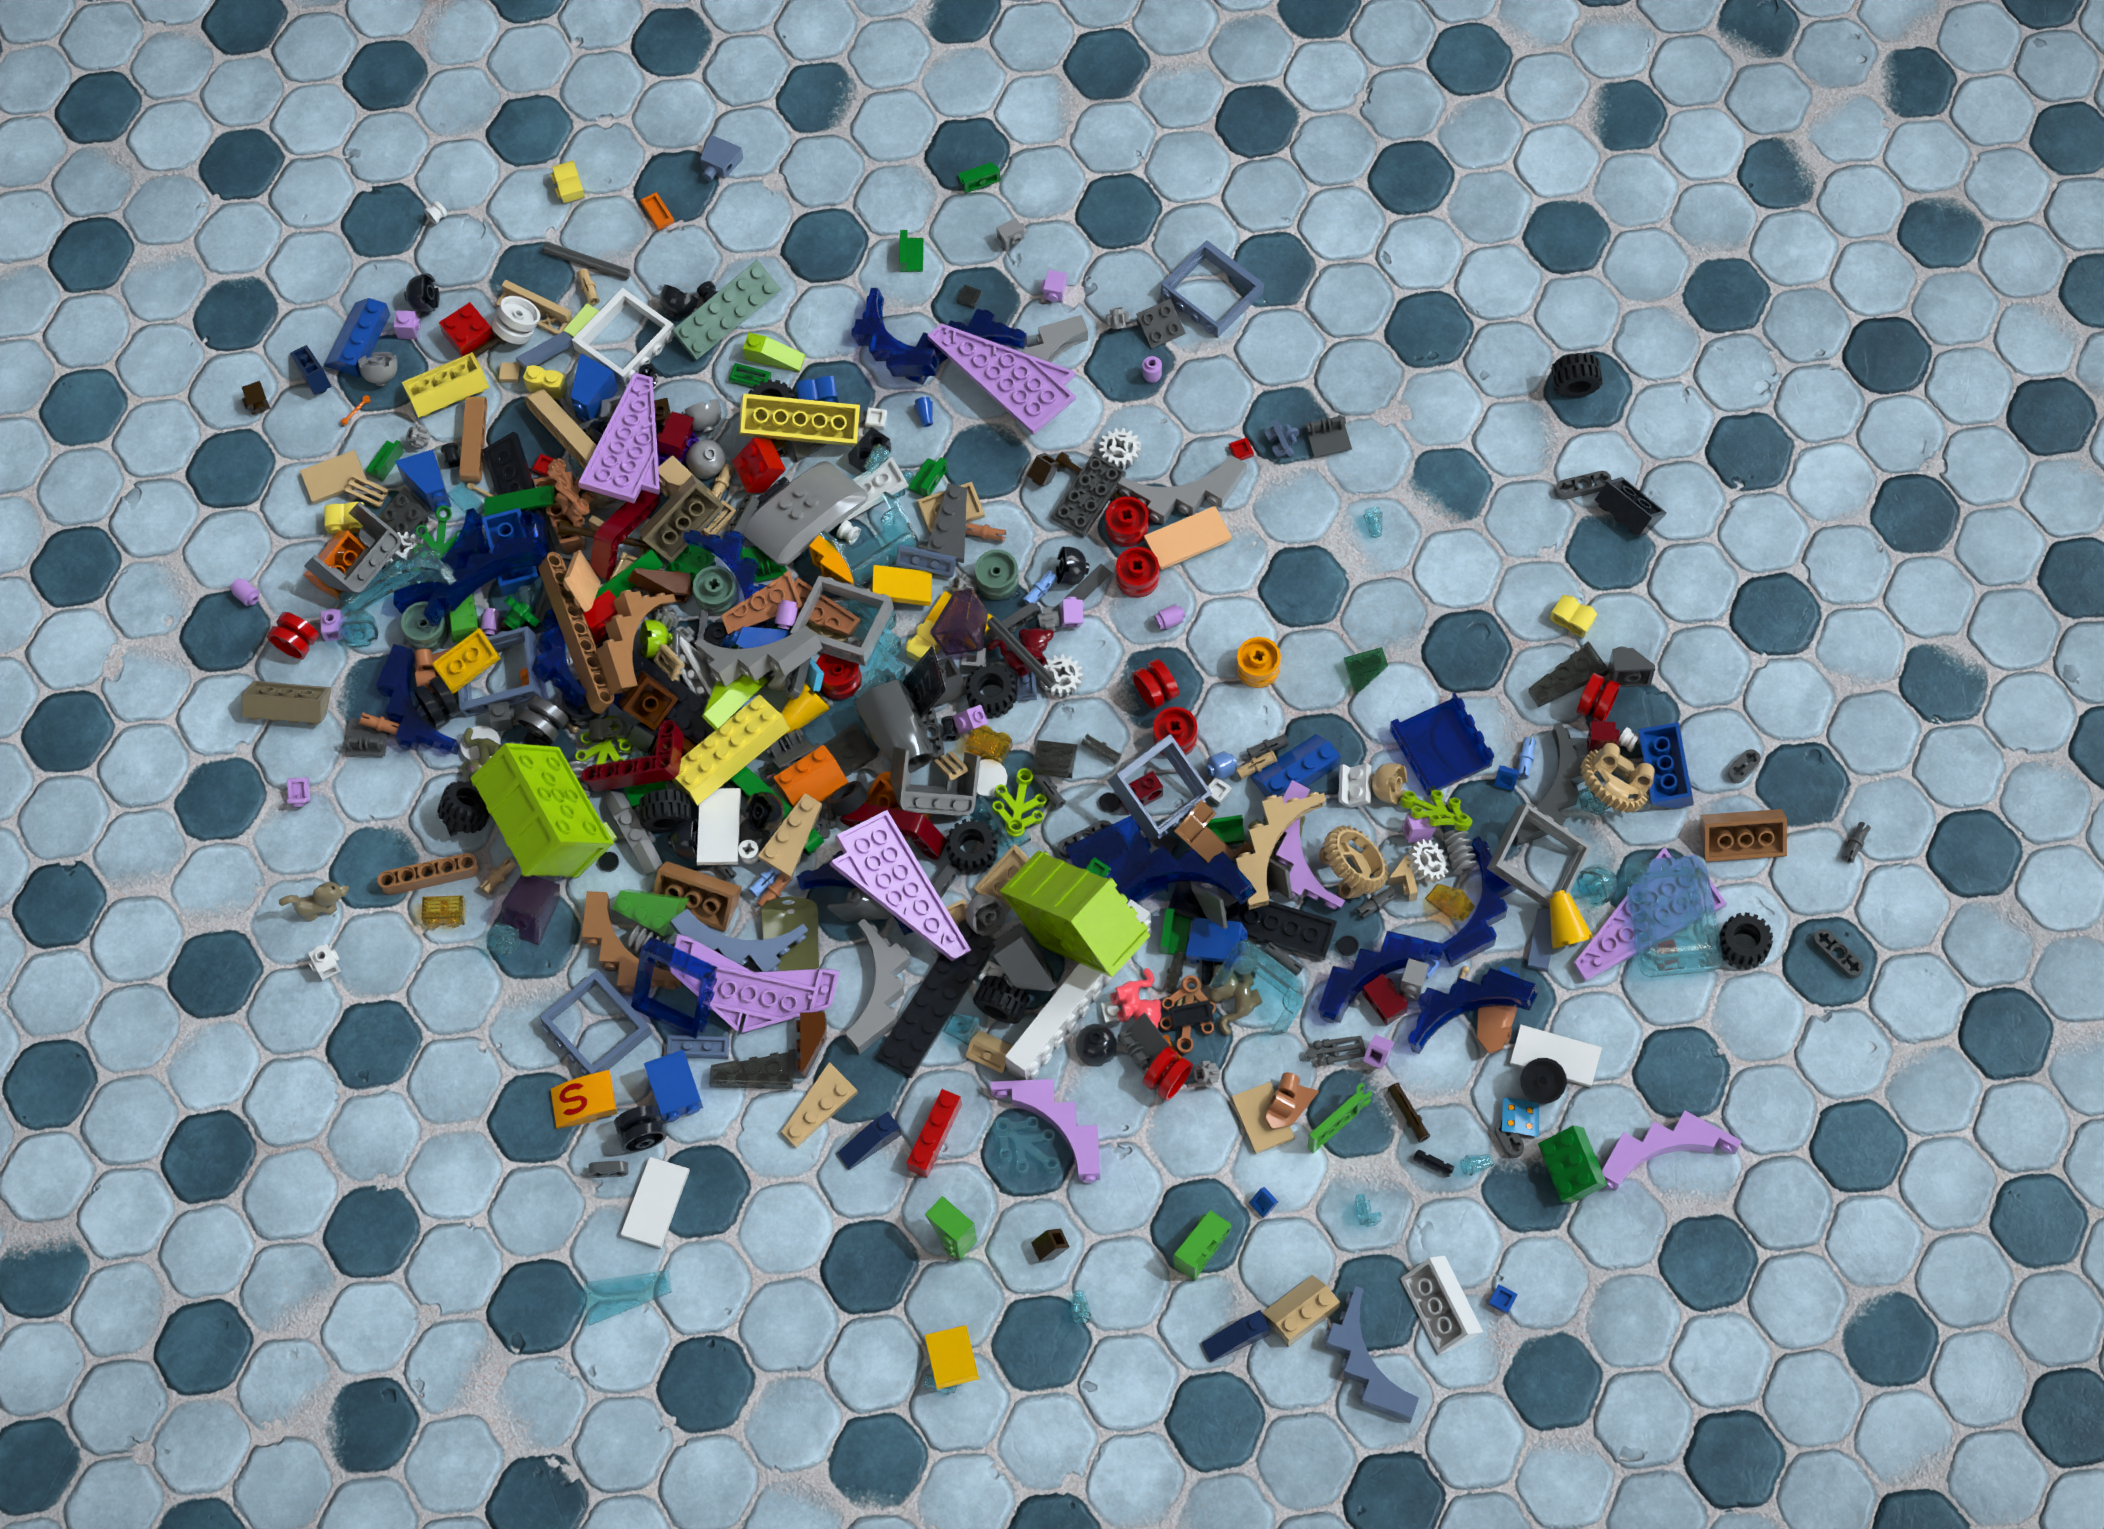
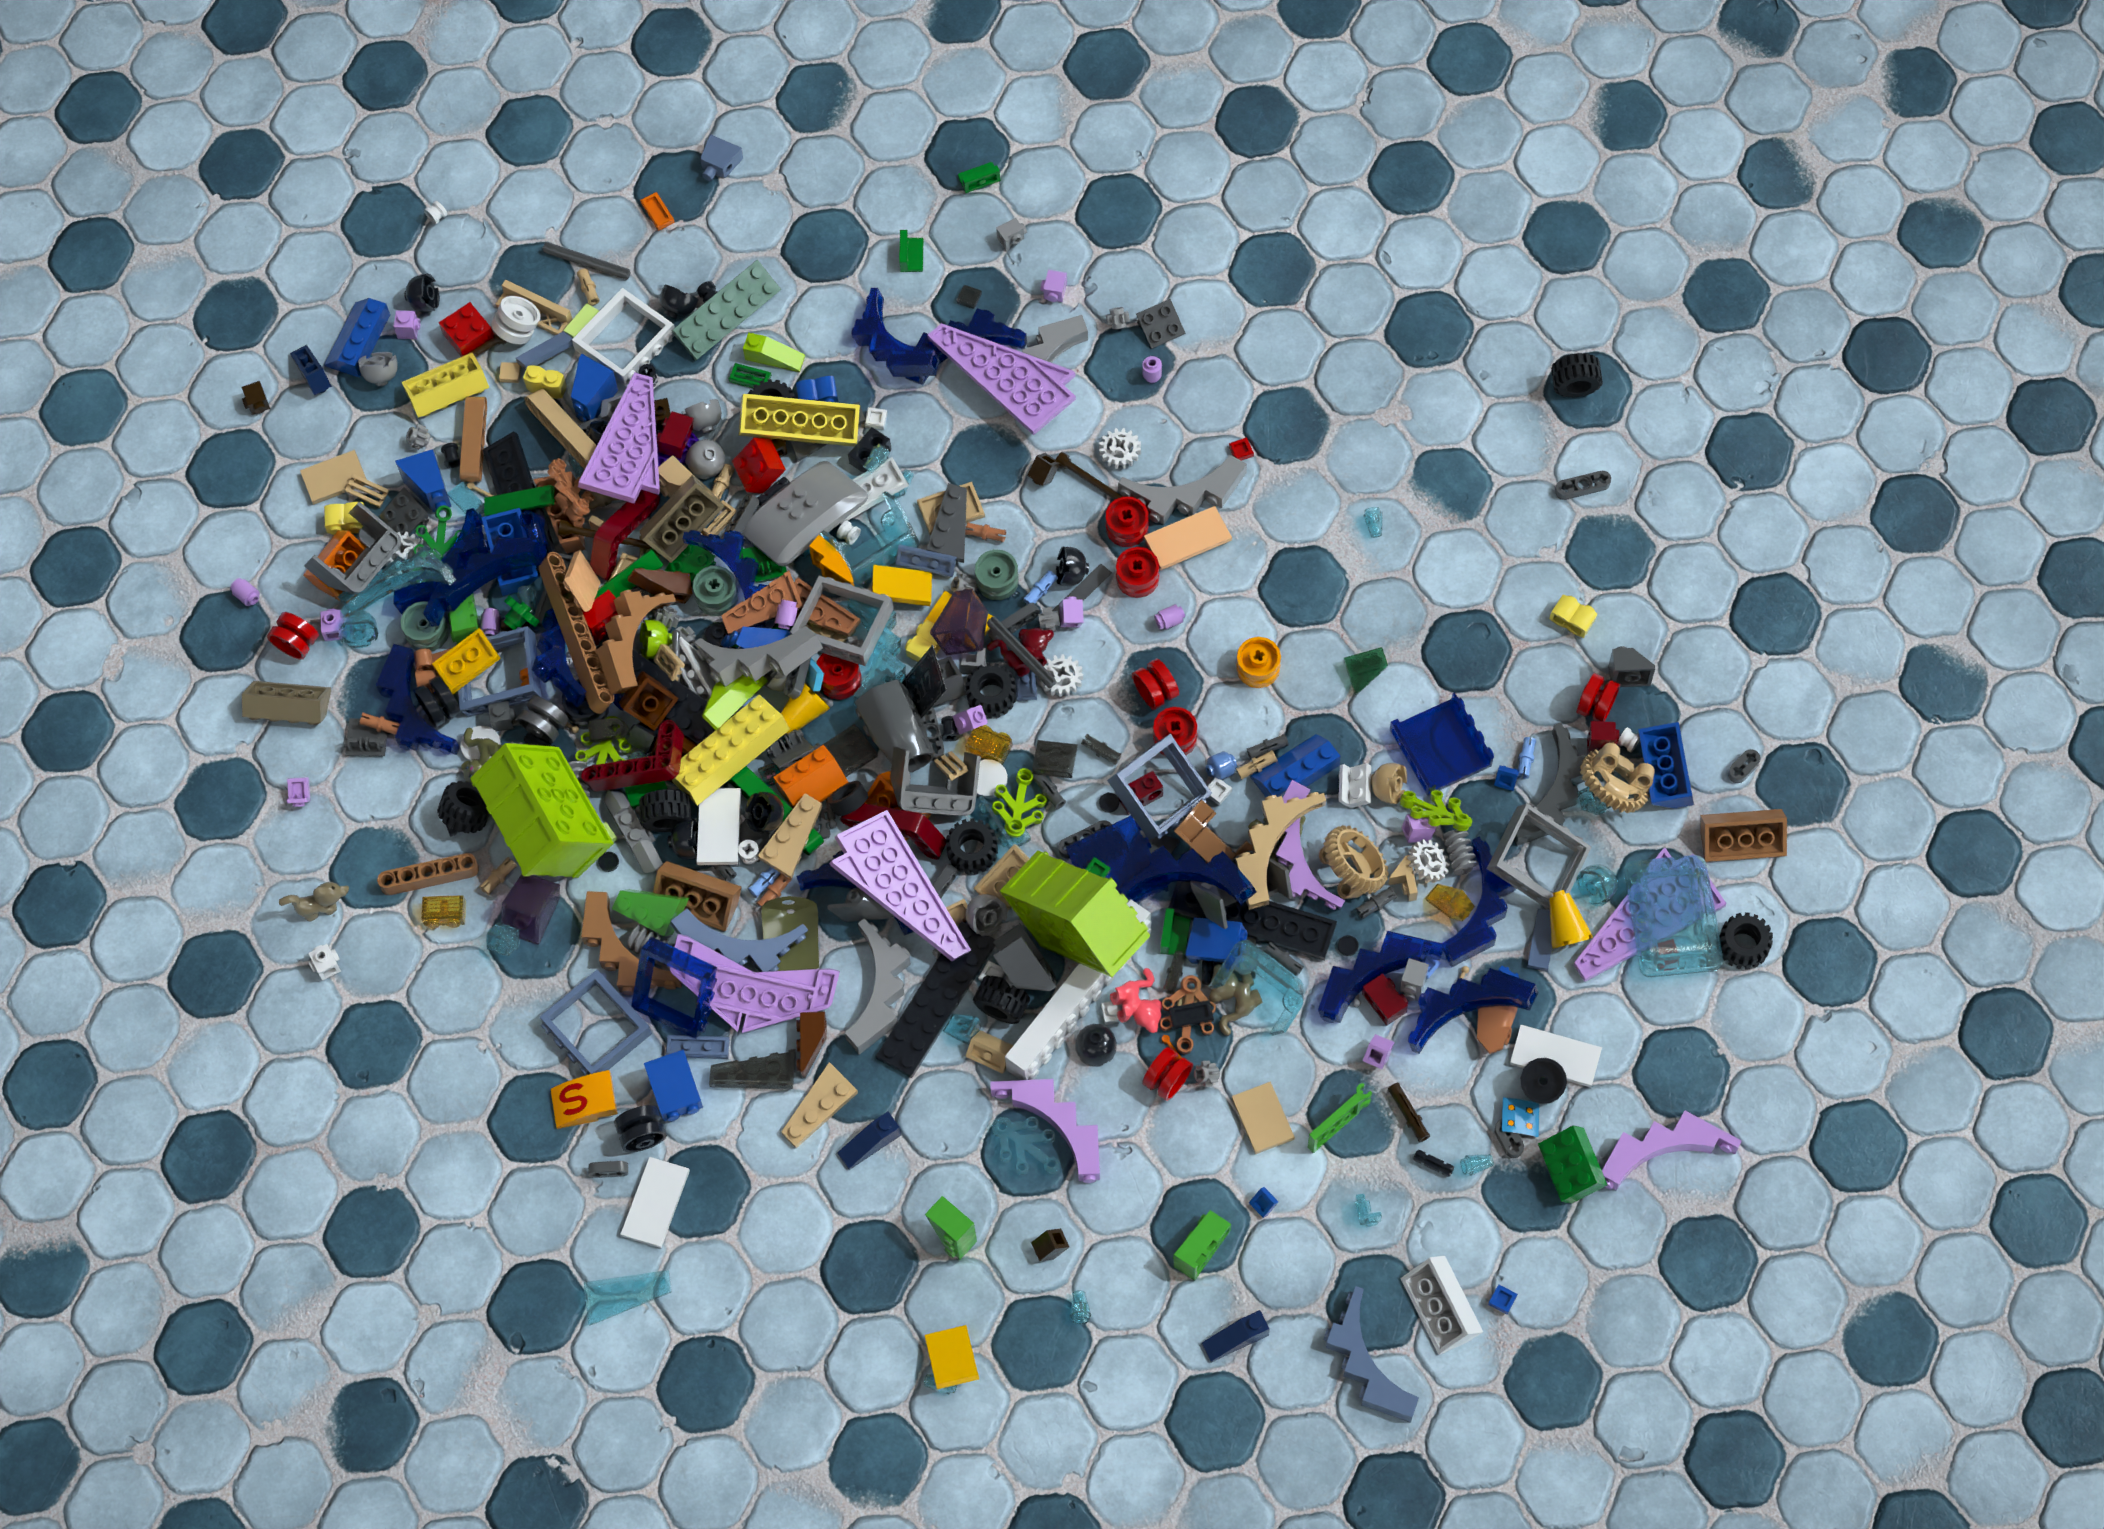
orange hinge [341,395,371,425] -> none
green panel [366,440,404,482] -> none
red tile [532,454,556,477] -> none
light yellow brick [550,160,585,203] -> none
black tile [694,609,709,650] -> none
red brick [906,1089,962,1178] -> none
green panel [908,457,948,497] -> none
blue cone [914,397,933,427] -> none
dark grey tile [1051,453,1126,537] -> none
dark grey hinge [1117,1013,1170,1071] -> none
sand blue window [1161,240,1264,337] -> none
green panel [1206,815,1246,845] -> none
tan slope [1262,1275,1340,1347] -> none
nougat panel [1264,1072,1319,1130] -> none
sand blue hips [1265,420,1299,458] -> none
dark grey hinge [1305,415,1352,458] -> none
dark grey piece [1306,1036,1365,1066] -> none
clear smoke wing [1529,641,1609,707] -> none
black slope [1595,477,1667,536] -> none
dark grey beam [1813,929,1864,979] -> none
dark grey pin [1842,822,1871,863] -> none

